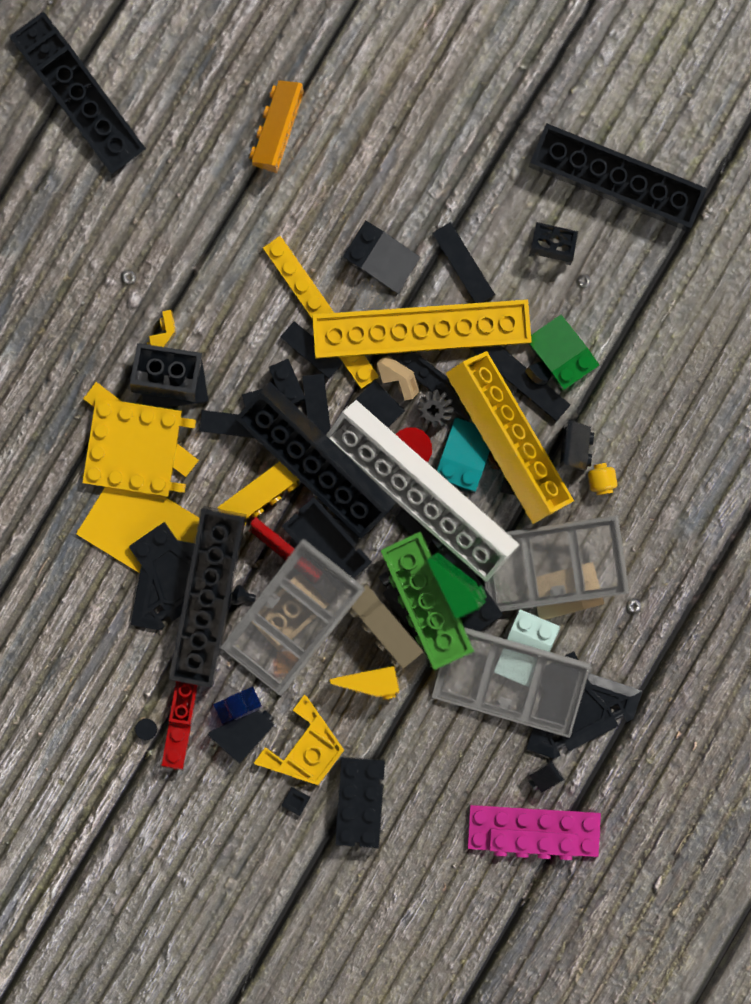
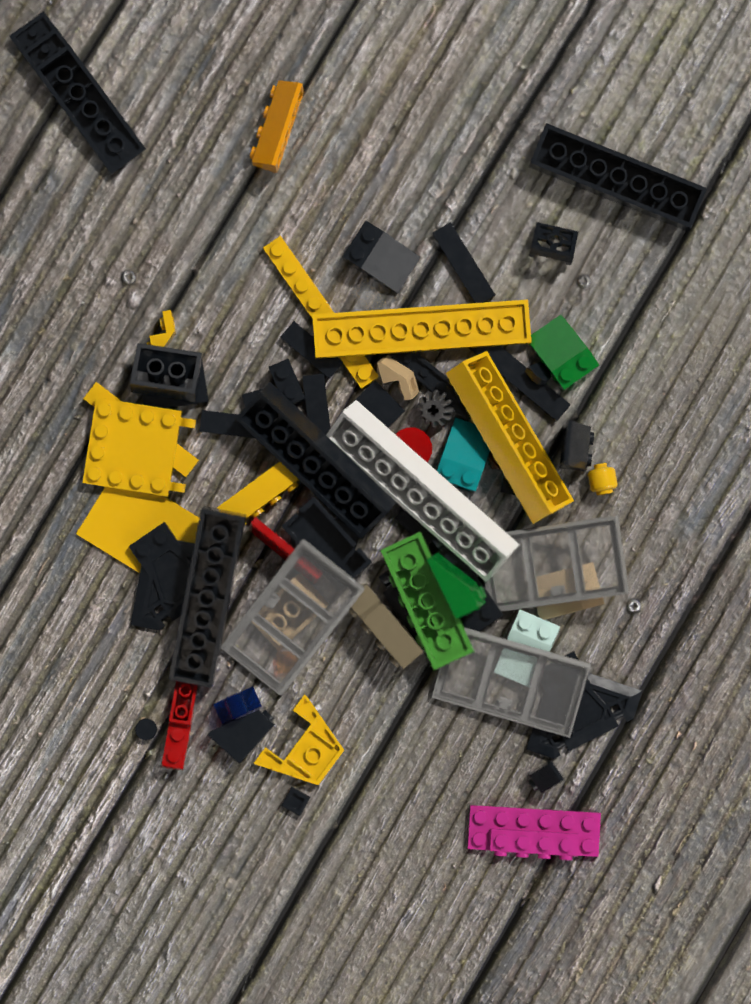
black rock [232,585,256,605] -> none
yellow slope [330,666,399,700] -> none
black piece [335,756,385,848] -> none

